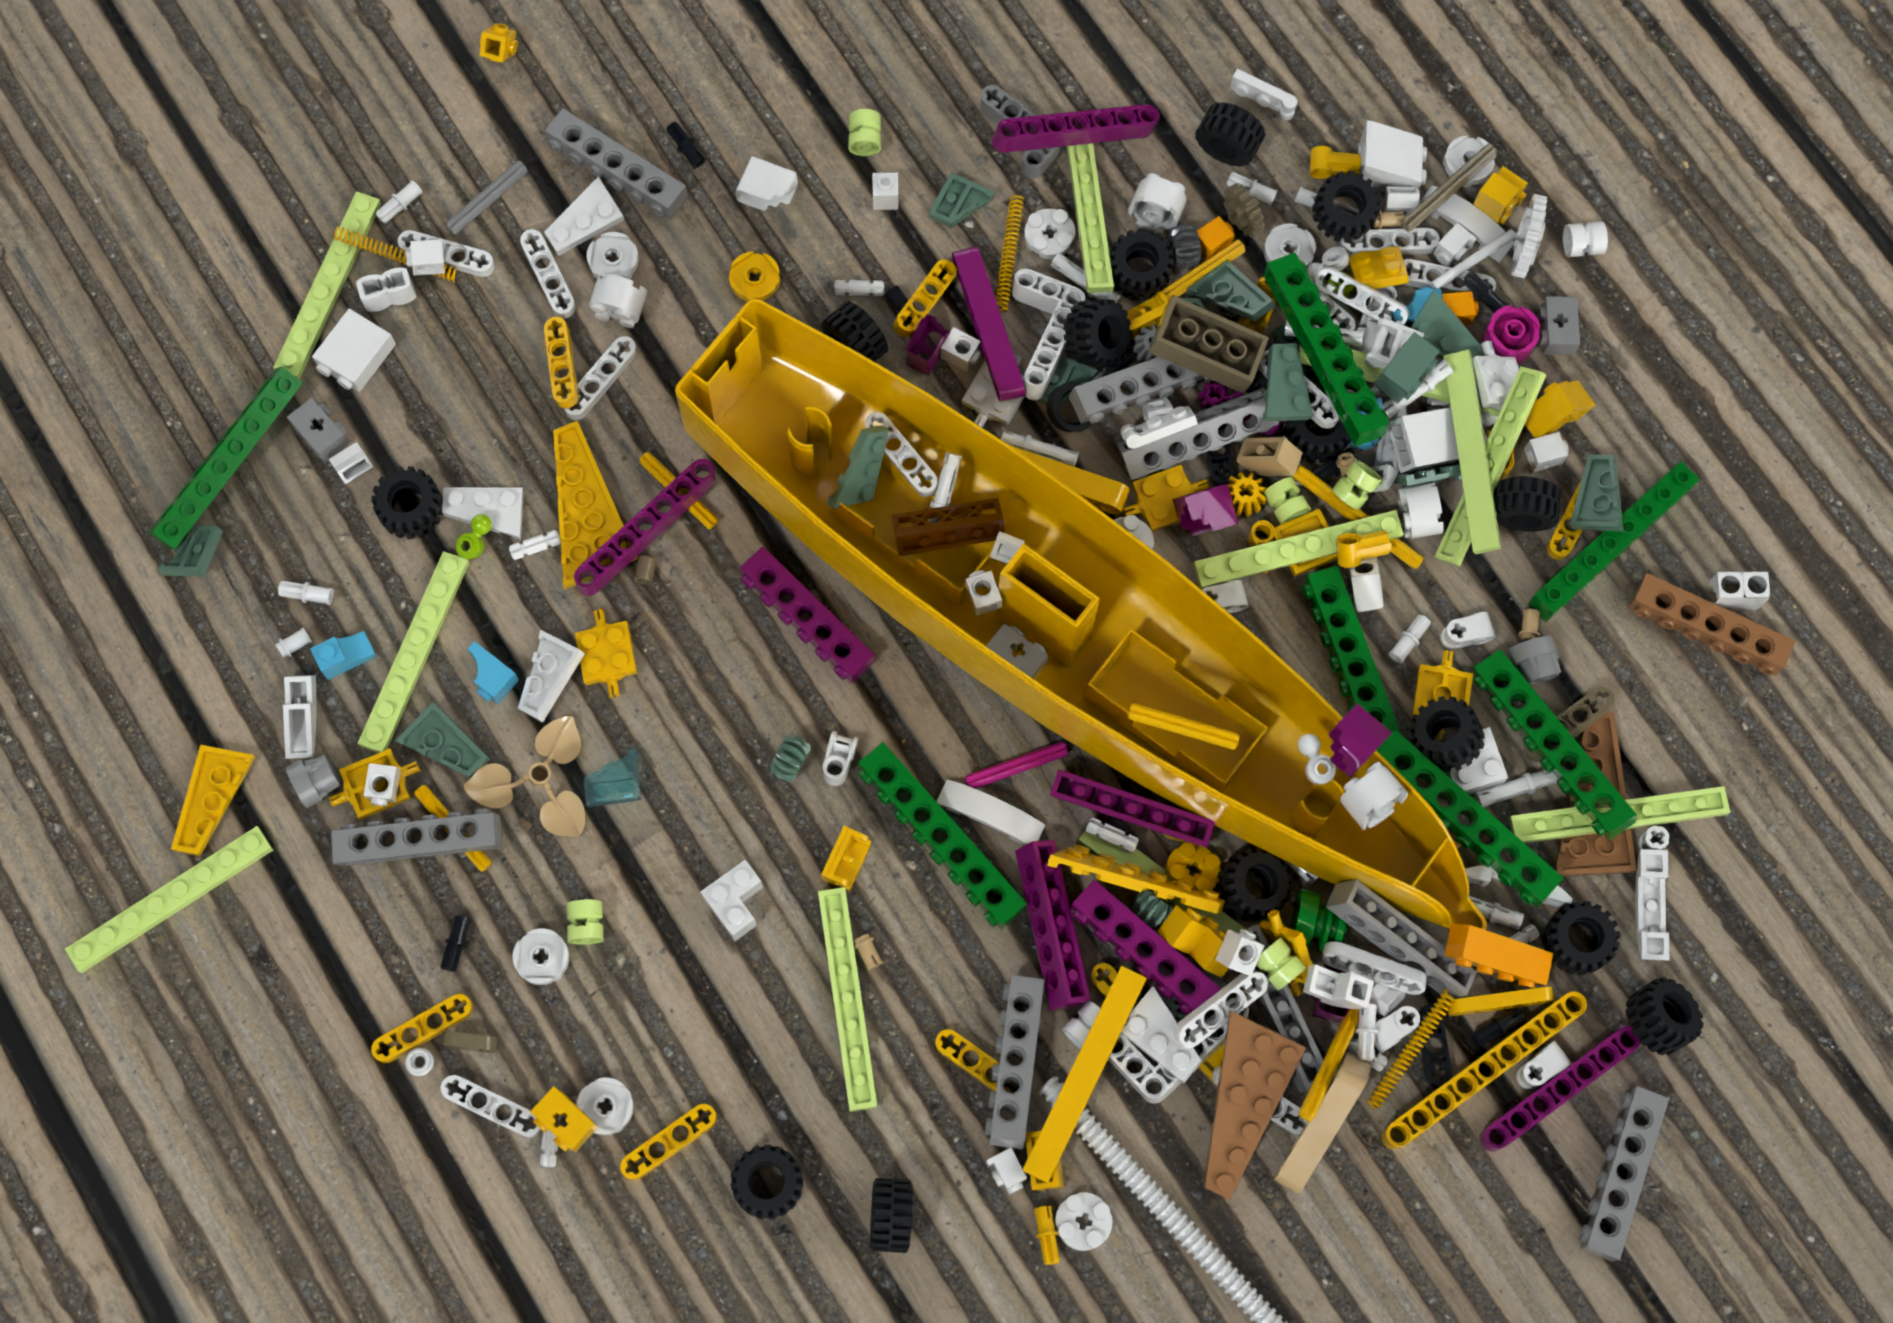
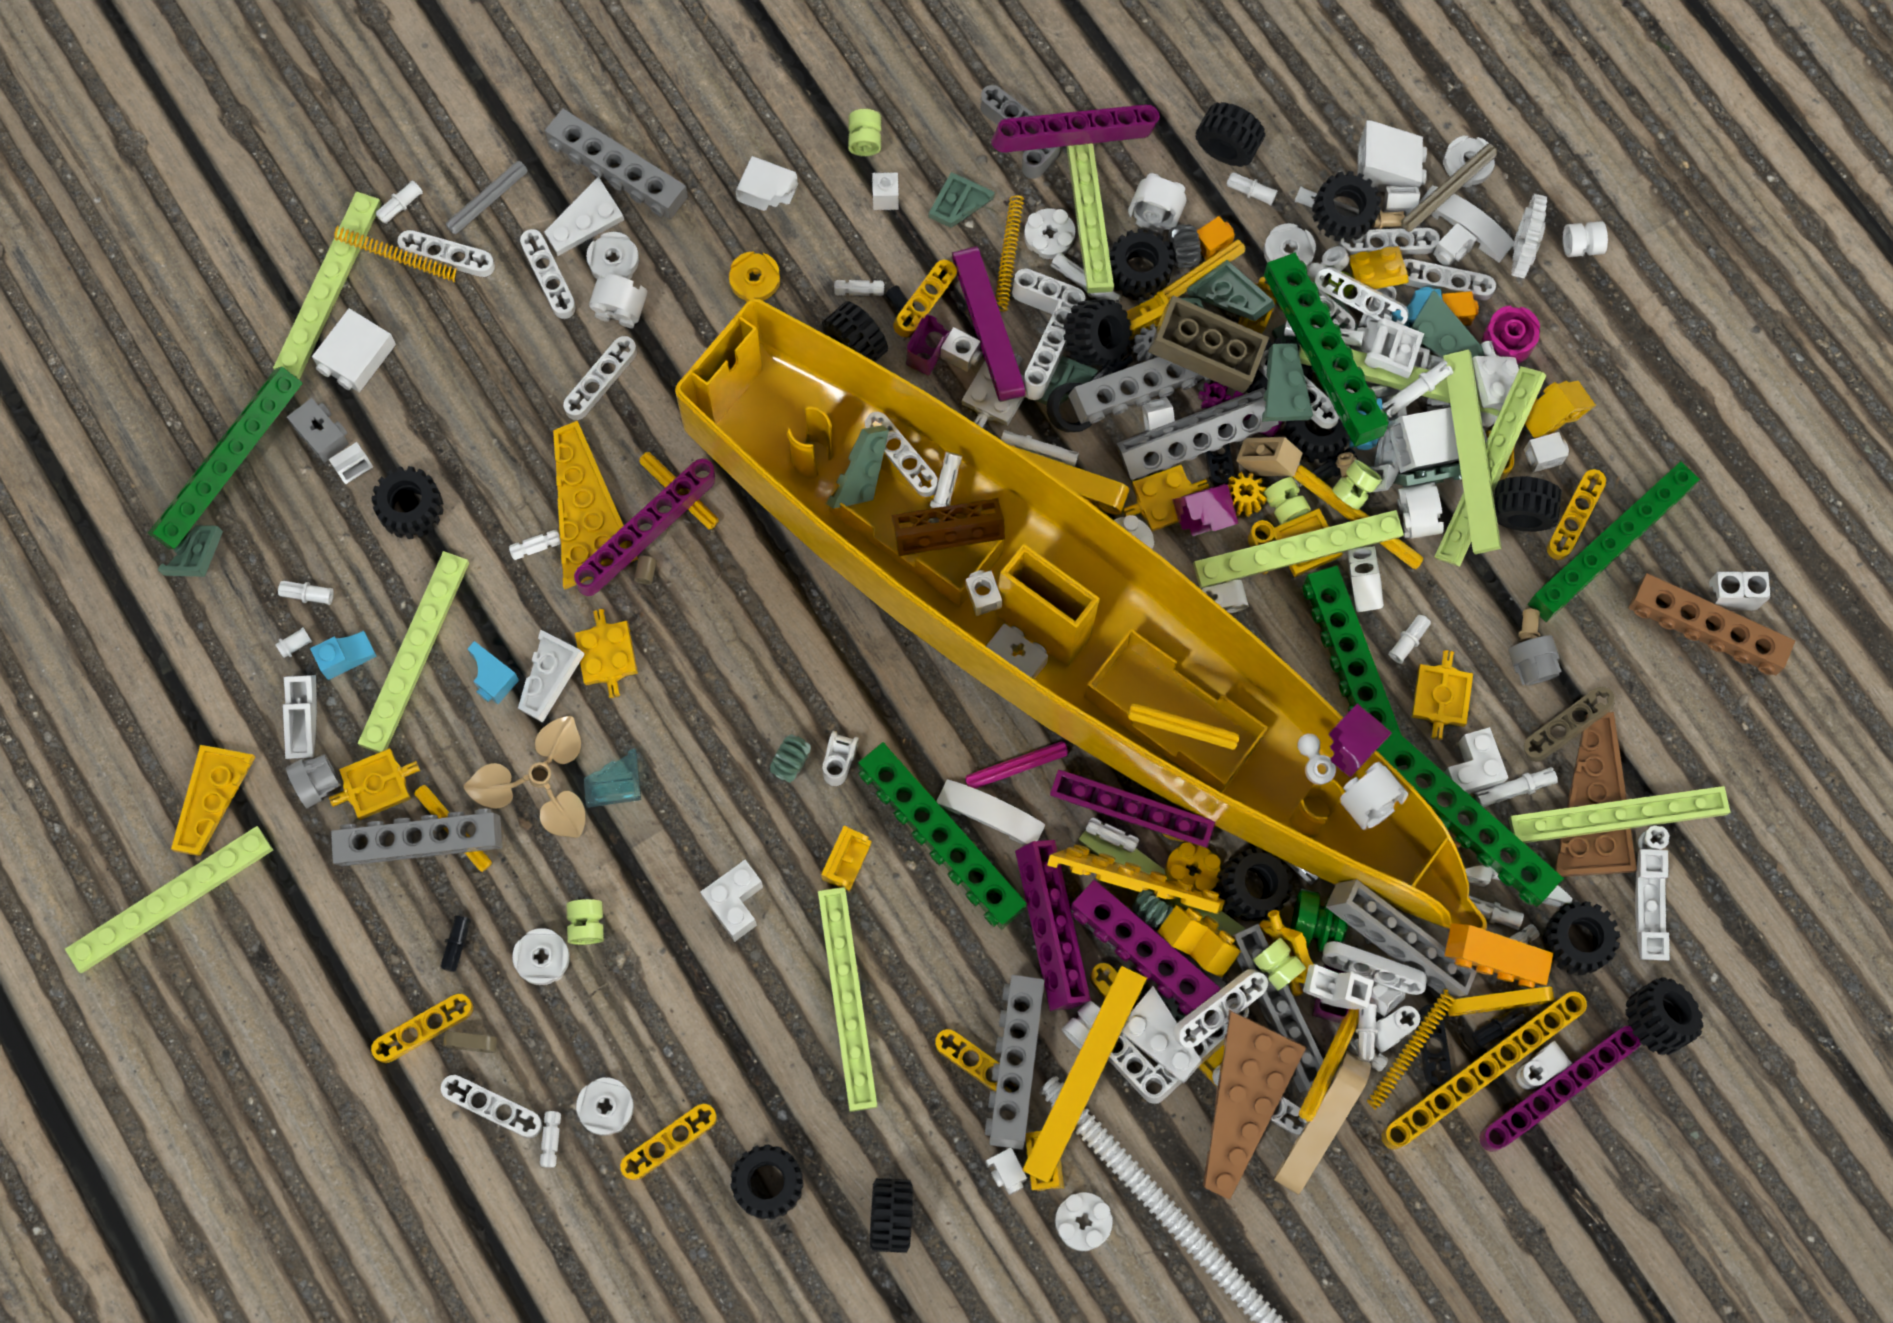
white brick [356,268,417,312] -> none
white brick [363,763,401,806] -> none
sand green wing [395,702,491,778] -> none
white plate [405,1048,434,1076] -> none
white brick [406,239,445,275] -> none
white wing [442,487,524,541] -> none
lime plate [456,514,492,559] -> none
yellow brick [479,23,518,62] -> none
yellow brick [530,1086,599,1152] -> none
yellow beam [544,316,579,409] -> none
black axle [666,122,706,169] -> none
magenta brick [740,546,875,683] -> none
tan pin [854,934,883,971] -> none
white plate [990,531,1025,564] -> none
yellow axle [1034,1206,1060,1265] -> none
white plate [1120,406,1198,449] -> none
white brick [1215,928,1265,976] -> none
dark tan gear [1222,183,1265,238] -> none
white plate [1230,69,1297,120] -> none
yellow piece [1309,146,1361,179] -> none
yellow piece [1337,530,1391,568] -> none
sand green brick [1373,332,1440,403] -> none
black tyre [1410,696,1485,772] -> none
white bar [1430,229,1516,289] -> none
white piece [1440,612,1496,650] -> none
black axle [1462,271,1508,313] -> none
yellow brick [1473,166,1528,225] -> none
green brick [1473,649,1637,841] -> none
light grey brick [1537,297,1580,355] -> none
sand green wing [1570,454,1624,532] -> none
light grey brick [1579,1086,1669,1262] -> none

